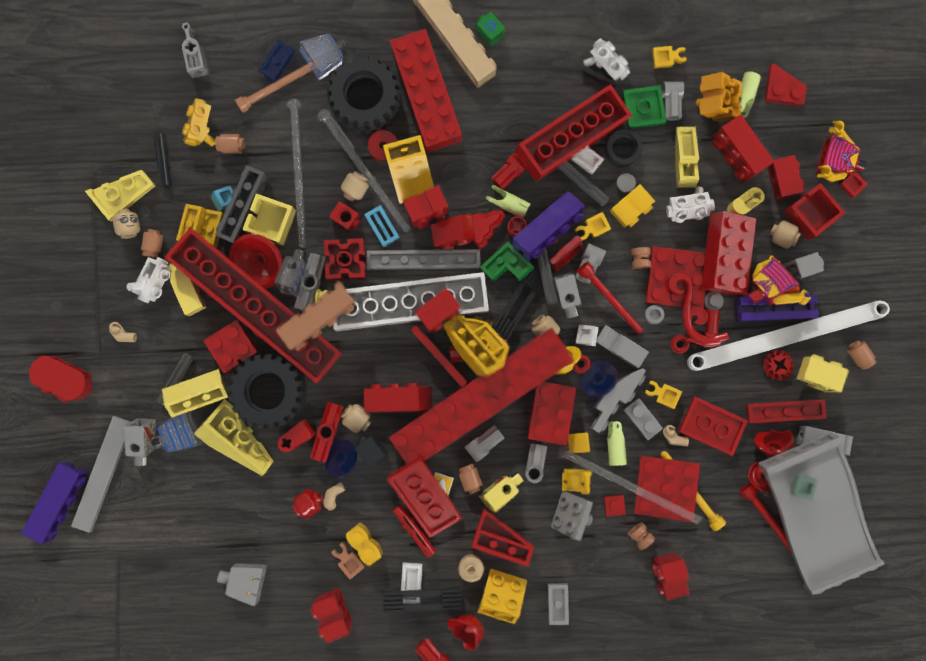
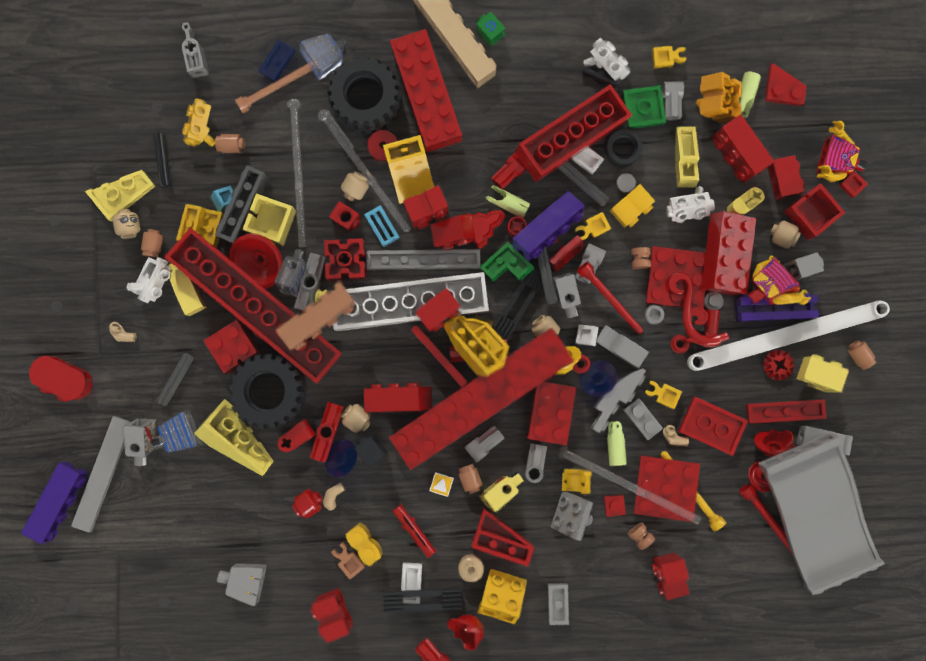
light yellow brick [162,369,228,418] -> none
red tile [387,456,462,538] -> none
yellow slope [568,432,590,454] -> none
sand green plate [790,474,818,500] -> none

